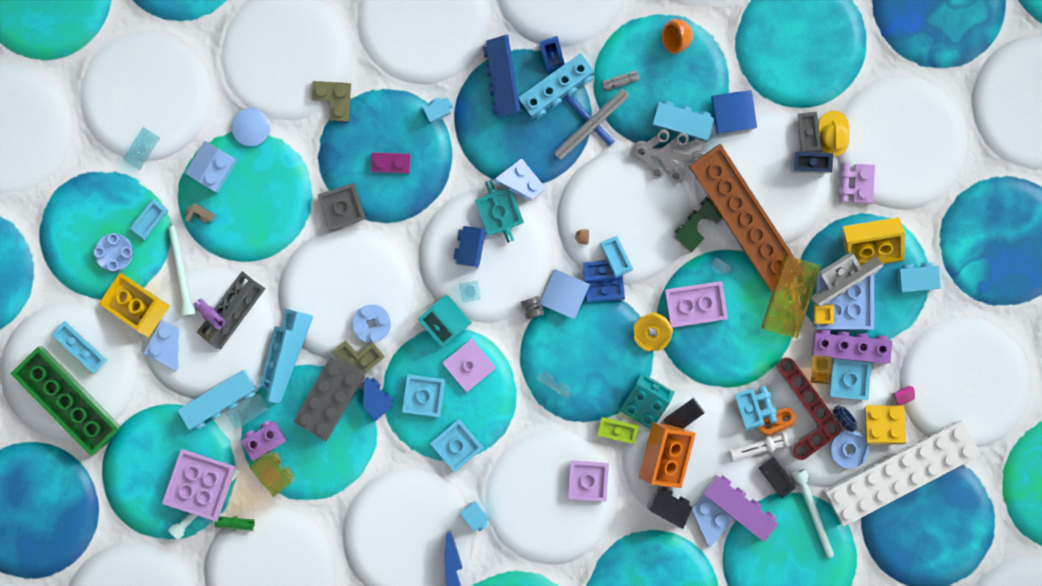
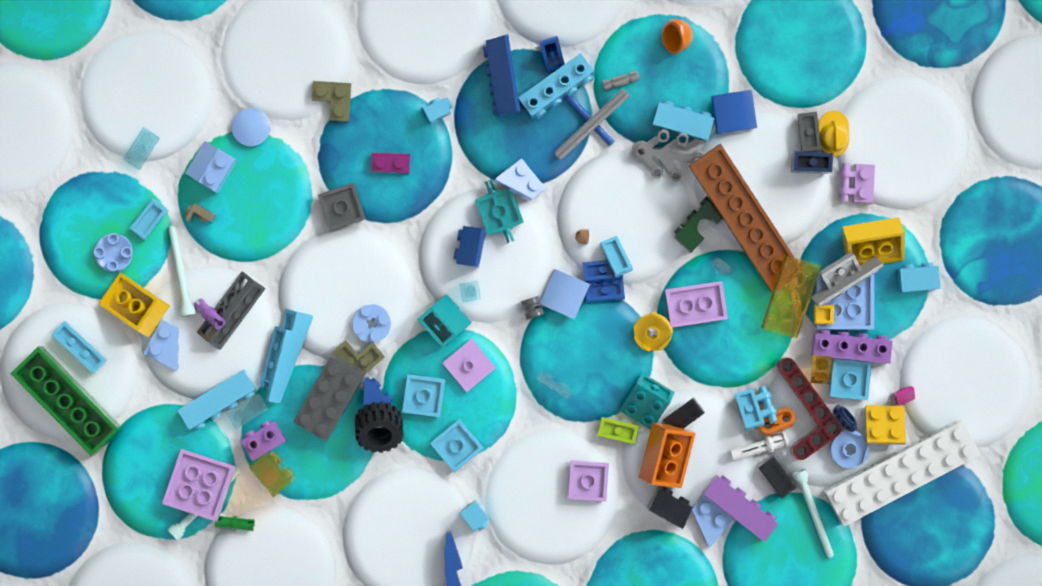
none -> black tyre [355,401,404,453]

